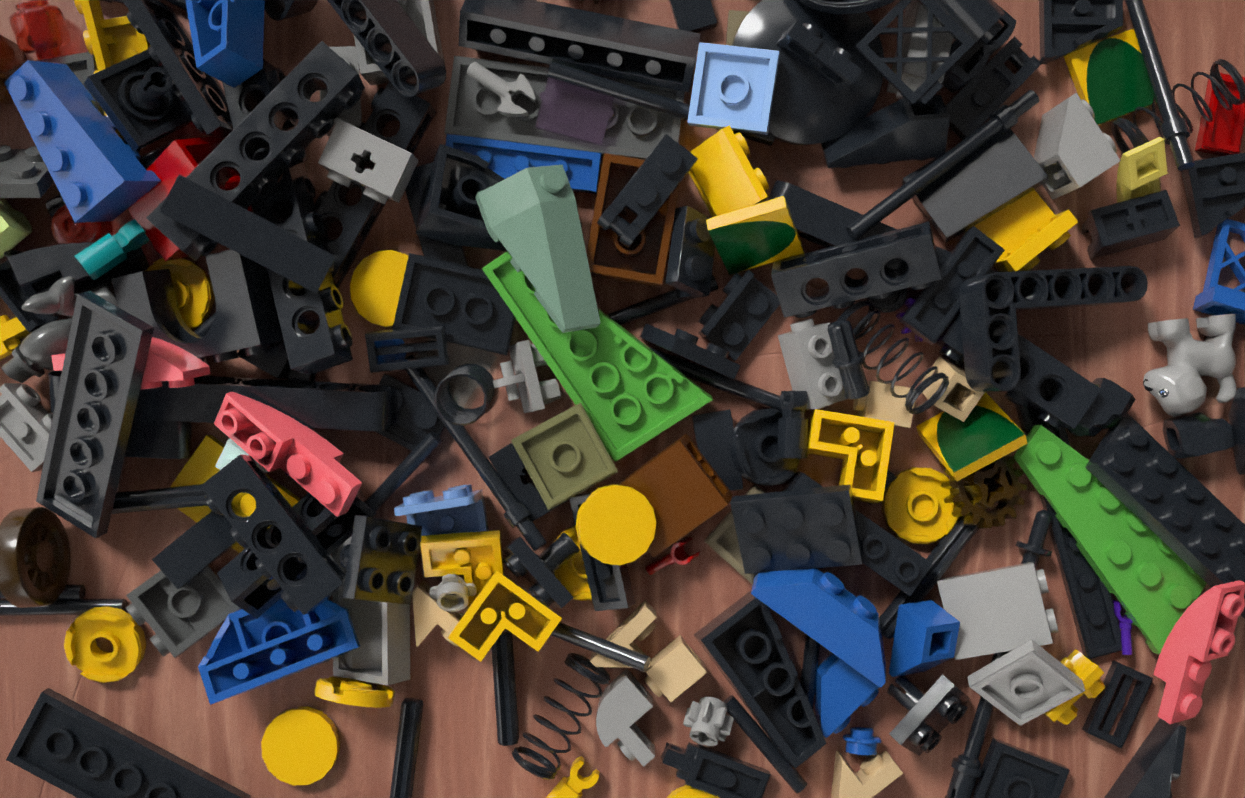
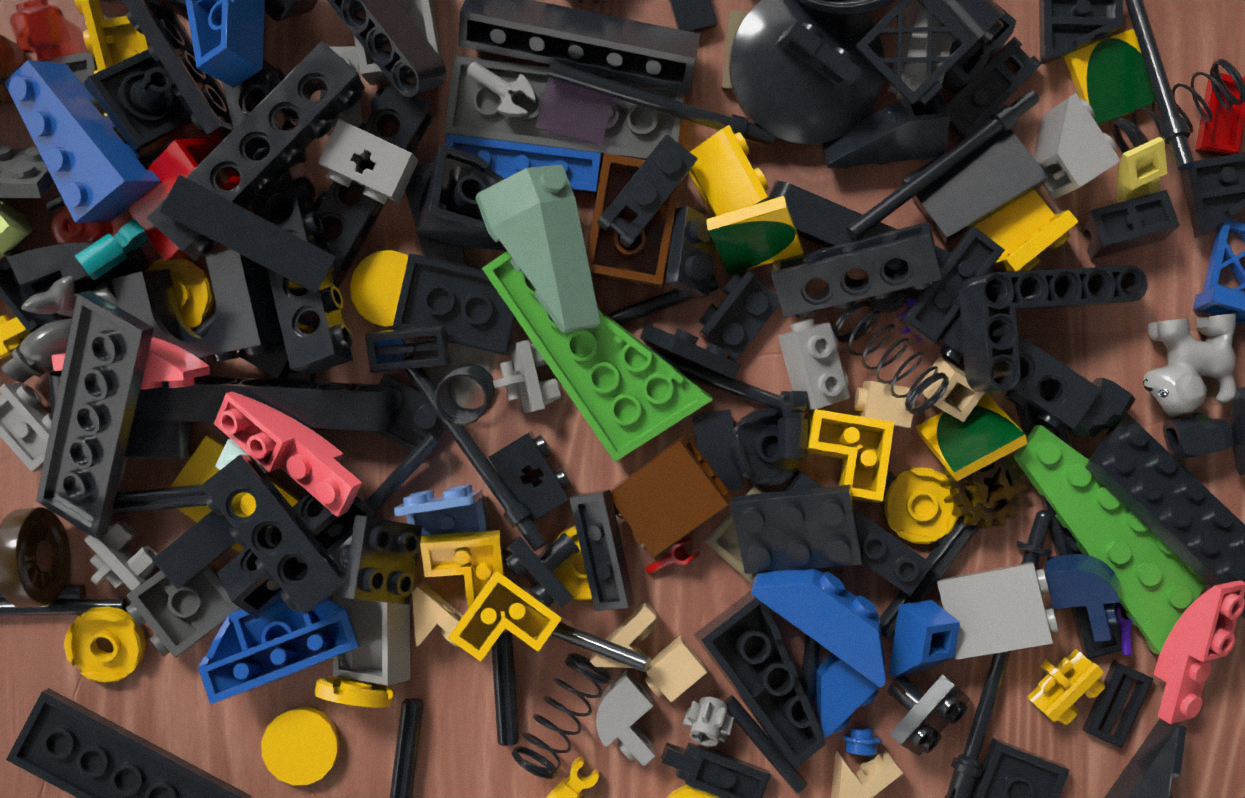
light grey plate [429,574,477,612] -> none
olive tile [511,403,618,510] -> none
yellow tile [575,484,656,565] -> none
light blue plate [687,42,780,135] -> none
black axle [827,319,870,400] -> none
light grey tile [967,639,1085,726] -> none
none -> light grey hips [84,520,158,591]
none -> dark blue brick [1045,554,1121,642]

